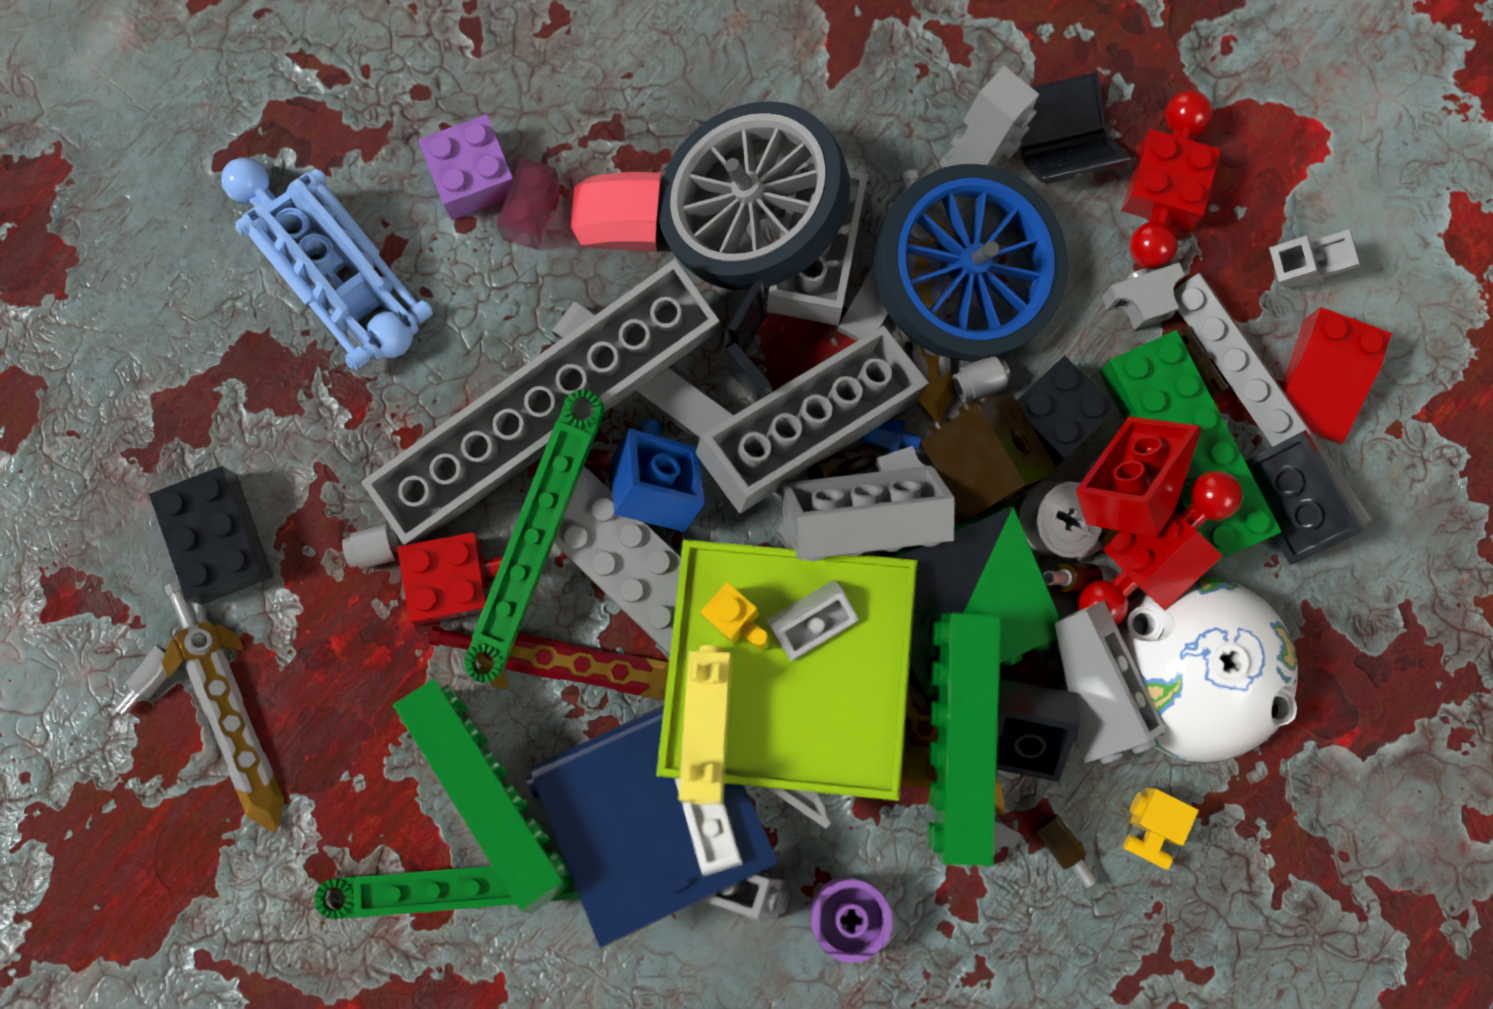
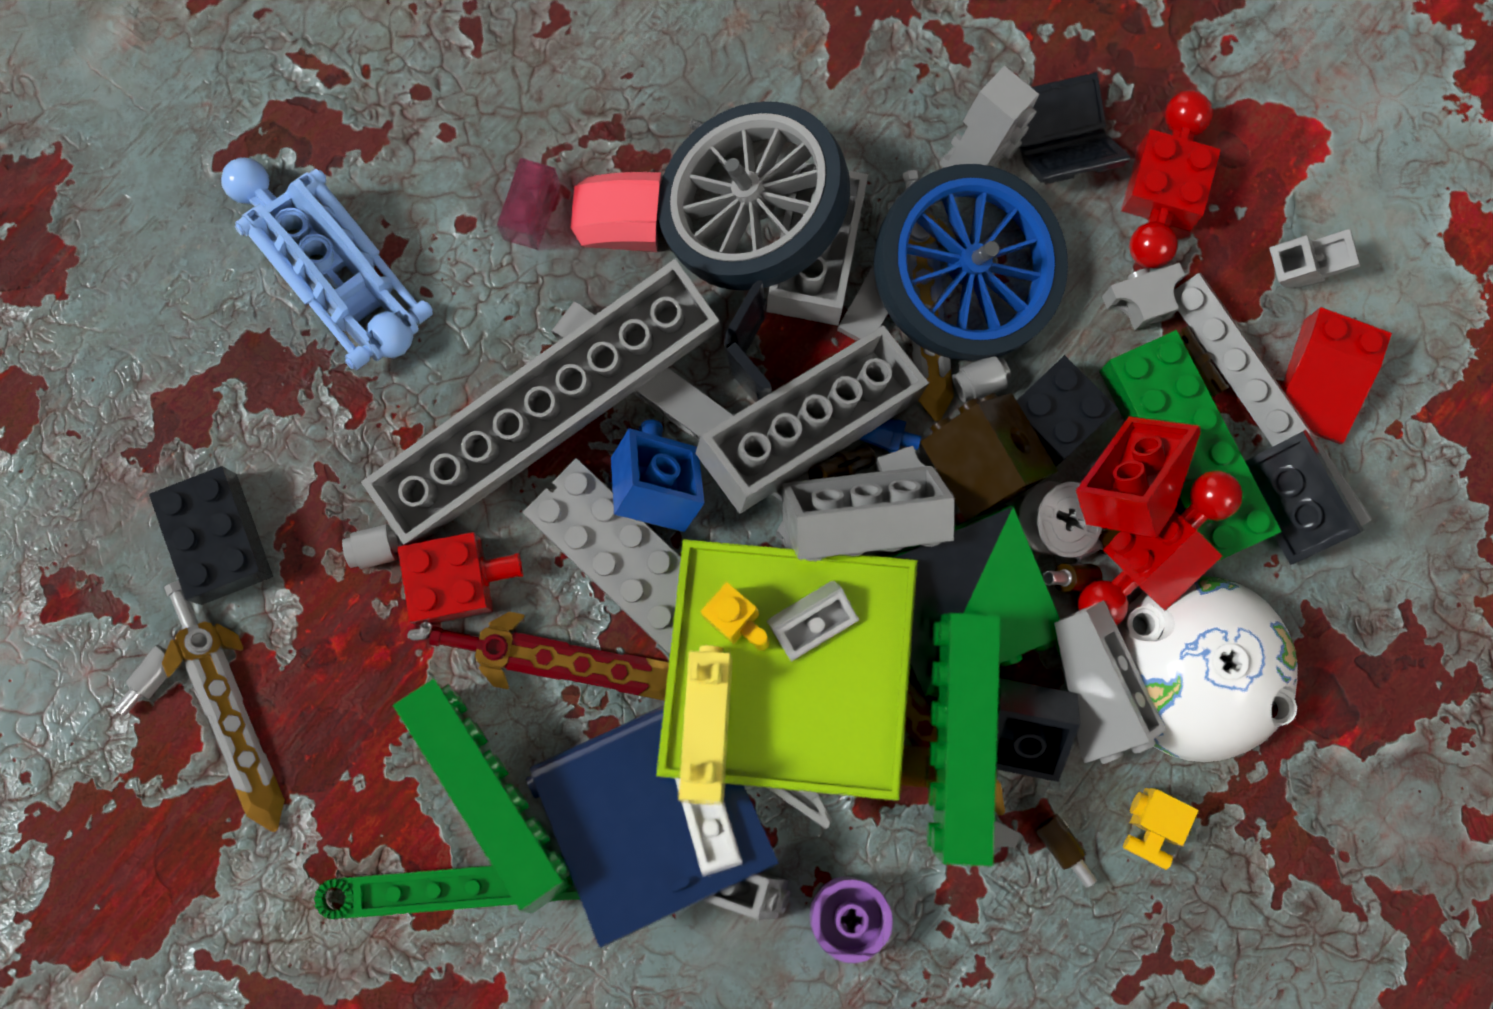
medium lavender brick [418,114,519,220] -> none
green plate [463,389,604,683] -> none
none -> light grey leg [408,622,432,641]

